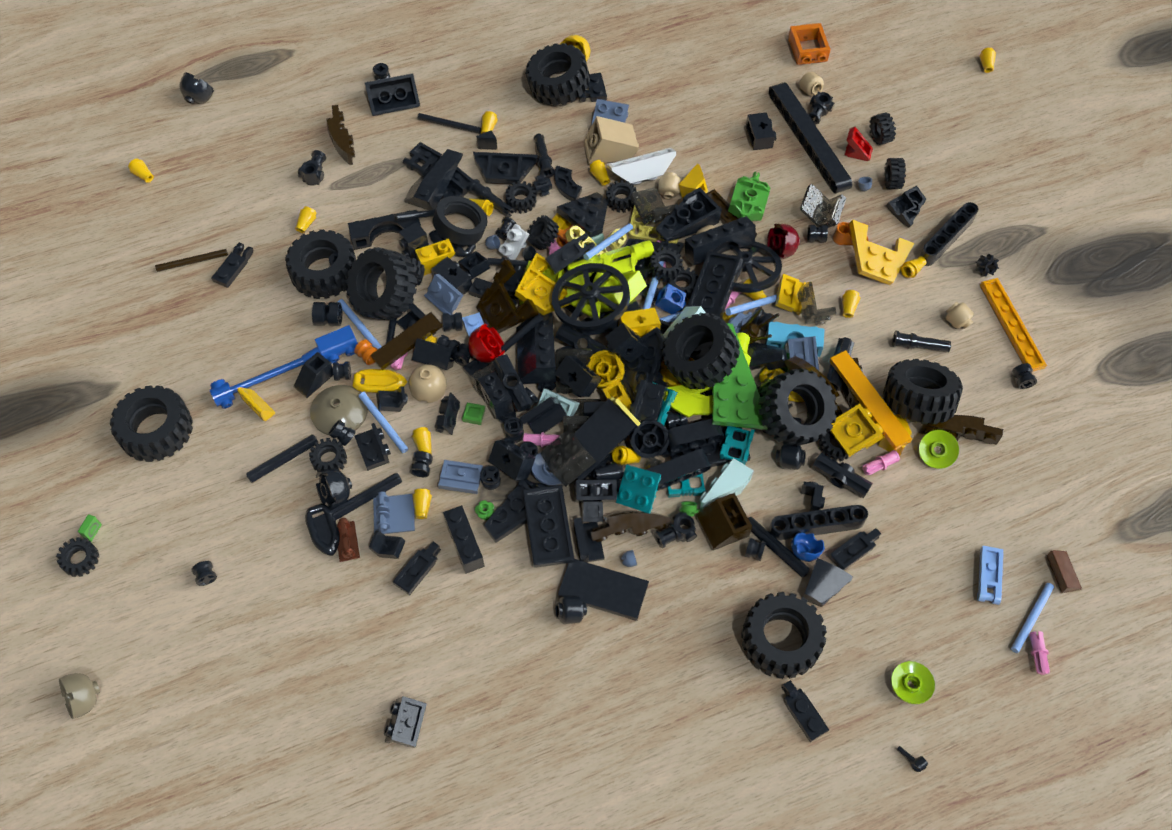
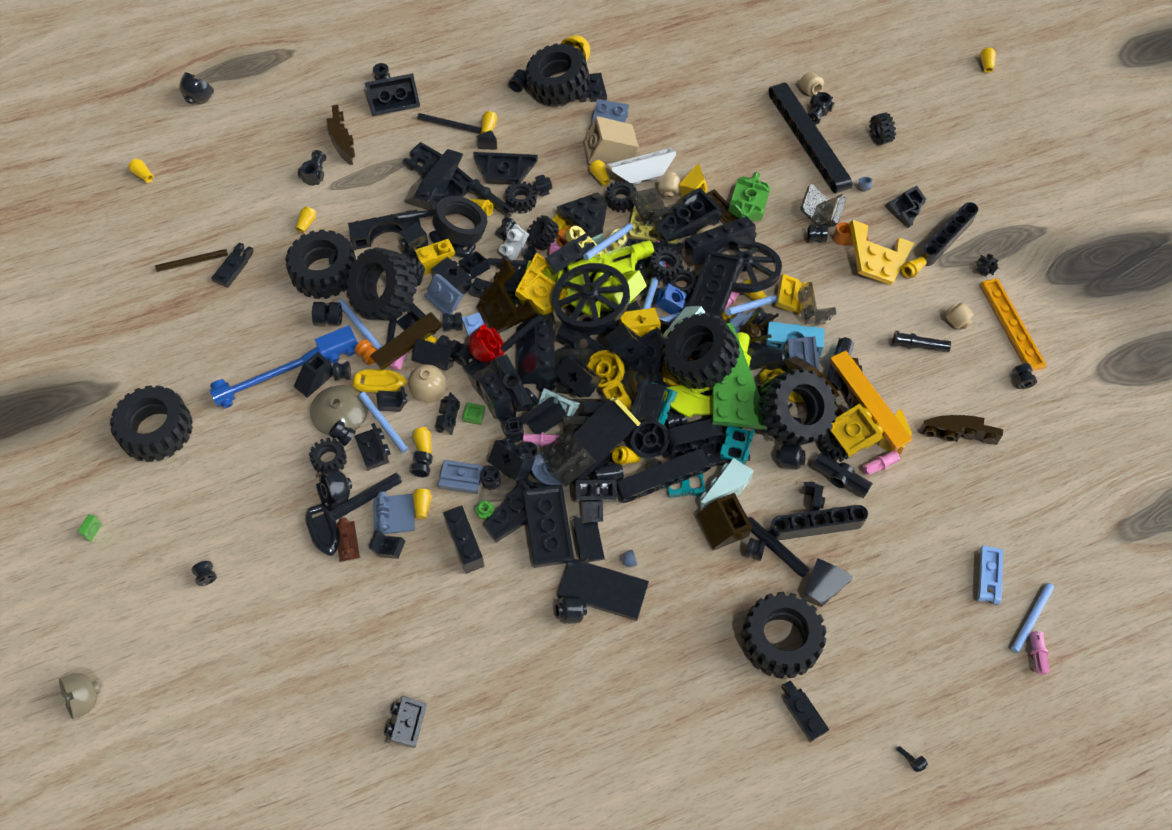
black tyre [56,537,99,577] -> none
yellow slope [237,387,275,421] -> none
black axle [246,434,318,483] -> none
black hinge [393,542,441,596] -> none
sand blue hinge [485,235,500,250] -> none
black pin [534,133,555,178] -> none
black tile [554,166,582,201] -> none
dark brown slope [587,511,671,542] -> none
teal hinge [616,464,661,514] -> none
black connector [654,512,697,549] -> none
bright green plate [679,501,699,517] -> none
black brick [746,112,777,151] -> none
dark red cylinder [767,224,800,259] -> none
orange window [788,23,831,65] -> none
blue hair [791,533,825,562] -> none
black hinge [829,528,881,571] -> none
yellow cone [842,290,860,318] -> none
red slope [844,127,873,161] -> none
black tyre [883,359,963,424] -> none
black tyre [884,158,906,189] -> none
lime dish [891,661,935,705] -> none
lime dish [919,430,959,469] -> none
reddish brown slope [1046,550,1082,593] -> none
none -> black wheel [508,69,528,92]

